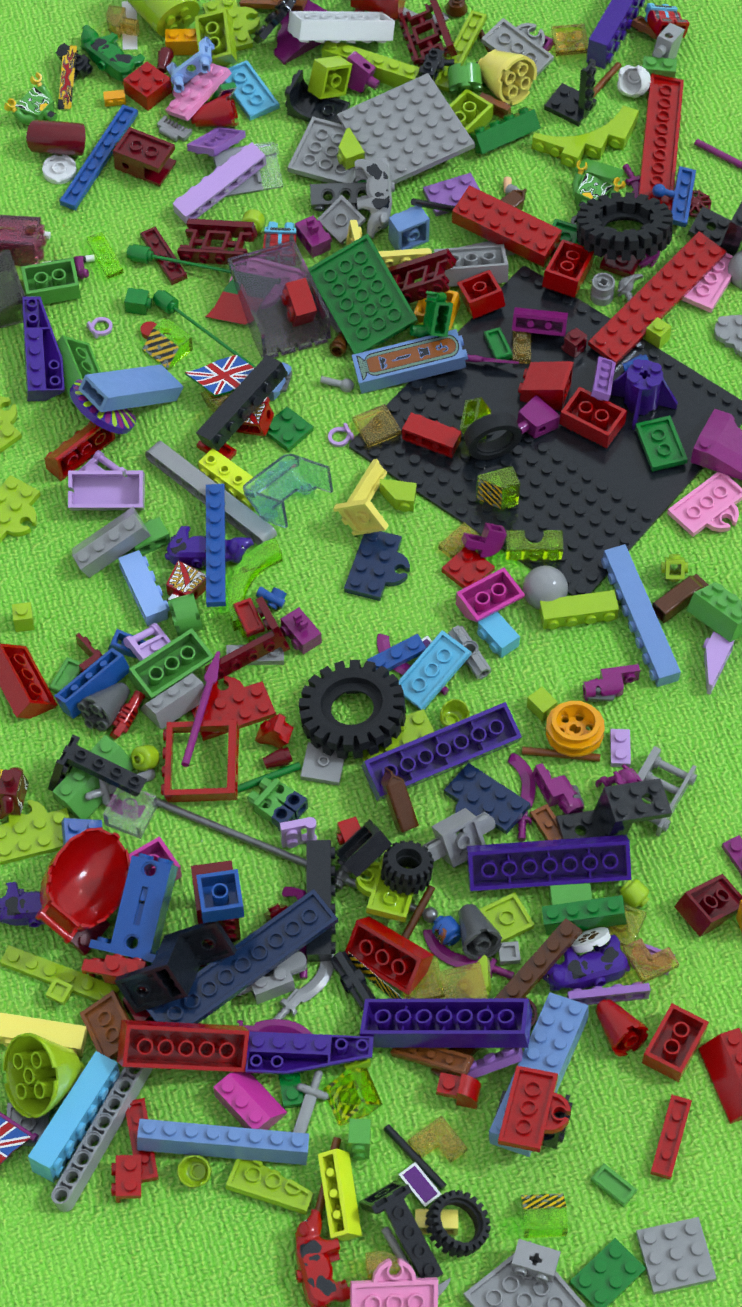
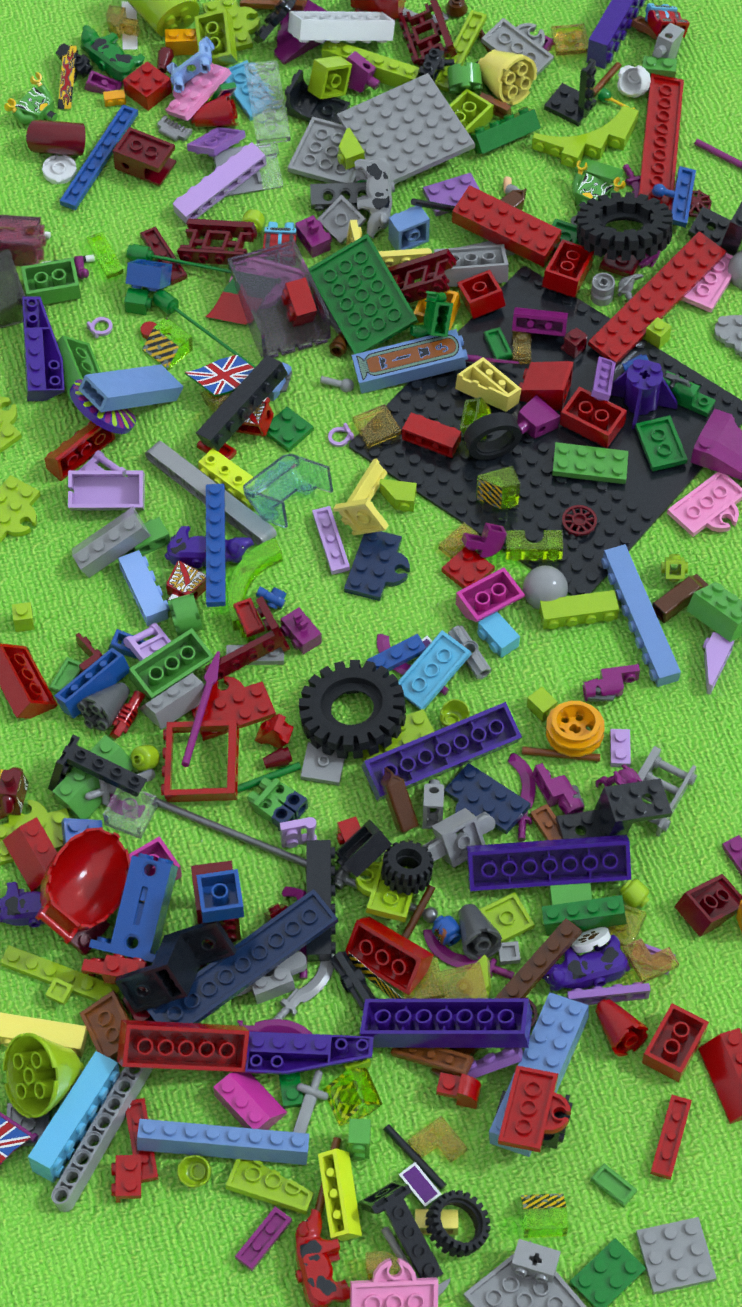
none -> red slope [2,817,57,891]
none -> magenta slope [84,70,123,94]
none -> blue brick [126,259,172,291]
none -> magenta plate [235,1206,292,1271]
none -> clear plate [244,60,291,145]
none -> lavender plate [312,506,350,575]
none -> light grey torso [422,779,444,829]
none -> light yellow wedge [455,357,521,412]
none -> bright green plate [552,442,628,484]
none -> dark red wheel [562,505,597,537]
none -> green hinge [597,88,635,109]
none -> green plate [663,371,716,417]

